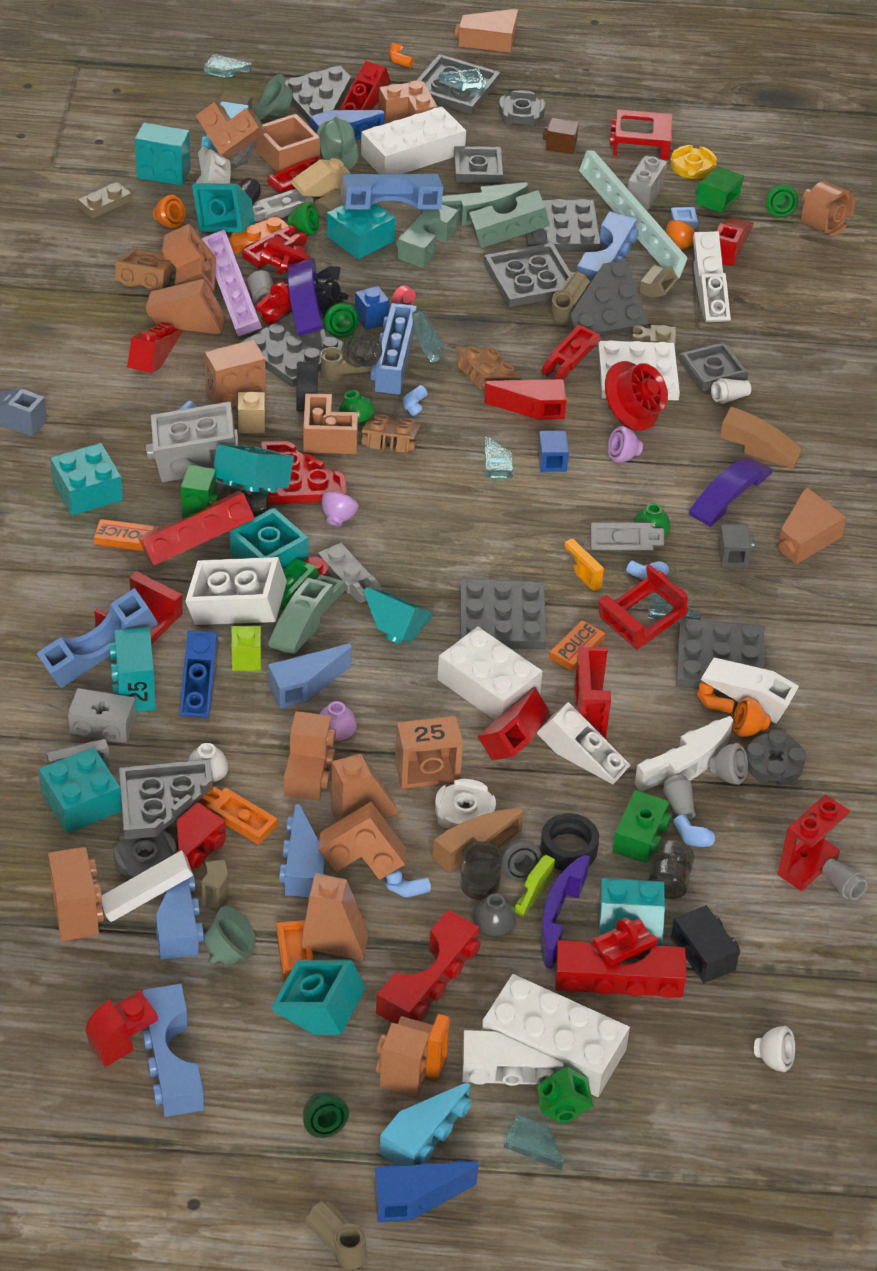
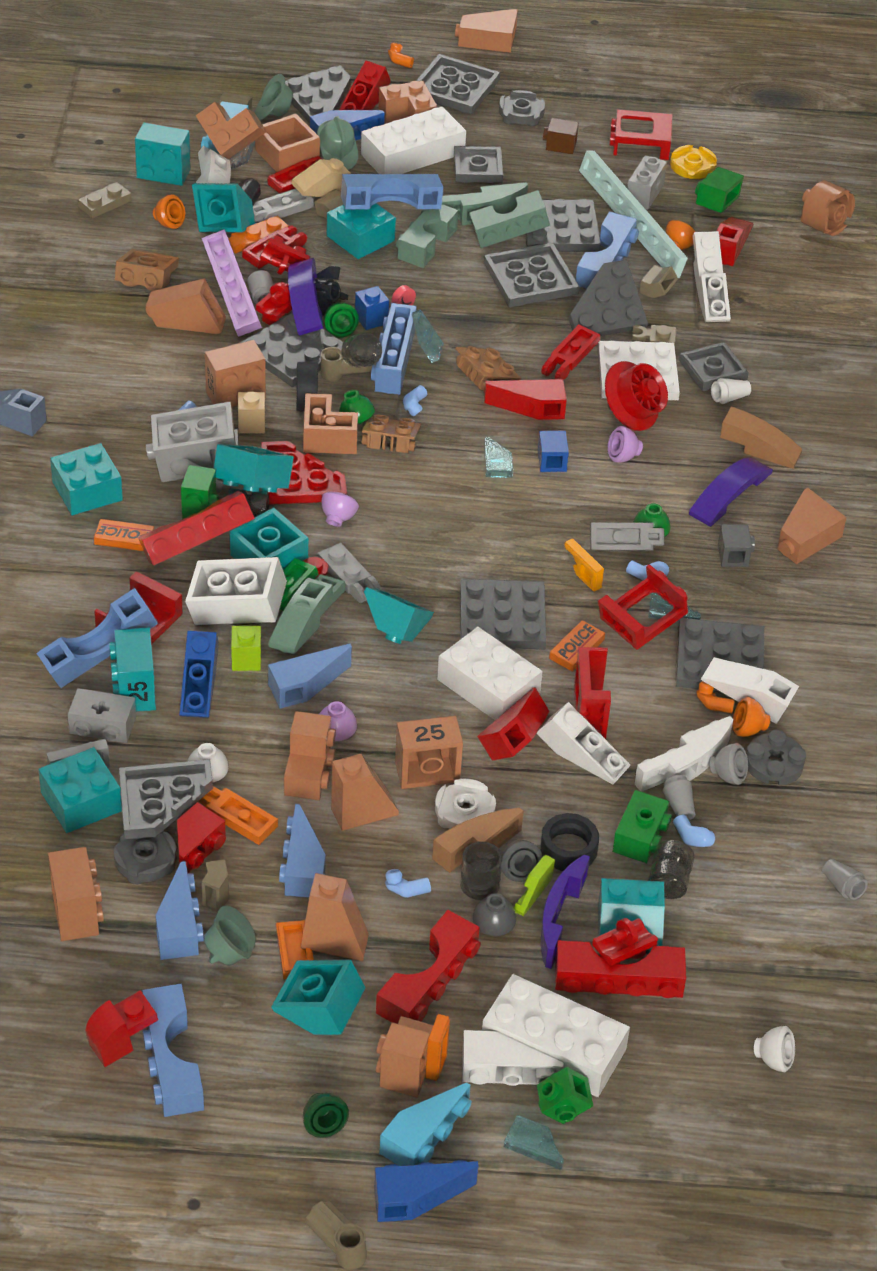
white tile [102,850,193,922] -> none
red slope [127,322,182,373] -> none
nougat brick [162,224,216,291] -> none
clear light blue tile [204,54,252,77] -> none
green brick [288,201,319,235] -> none
nougat brick [318,802,406,880] -> none
clear light blue tile [438,68,485,91] -> none
dark tan piece [551,271,591,322] -> none
light blue tile [670,207,698,229] -> none
black brick [671,905,740,983] -> none
green brick [765,184,798,217] -> none
red window [777,794,850,892] -> none

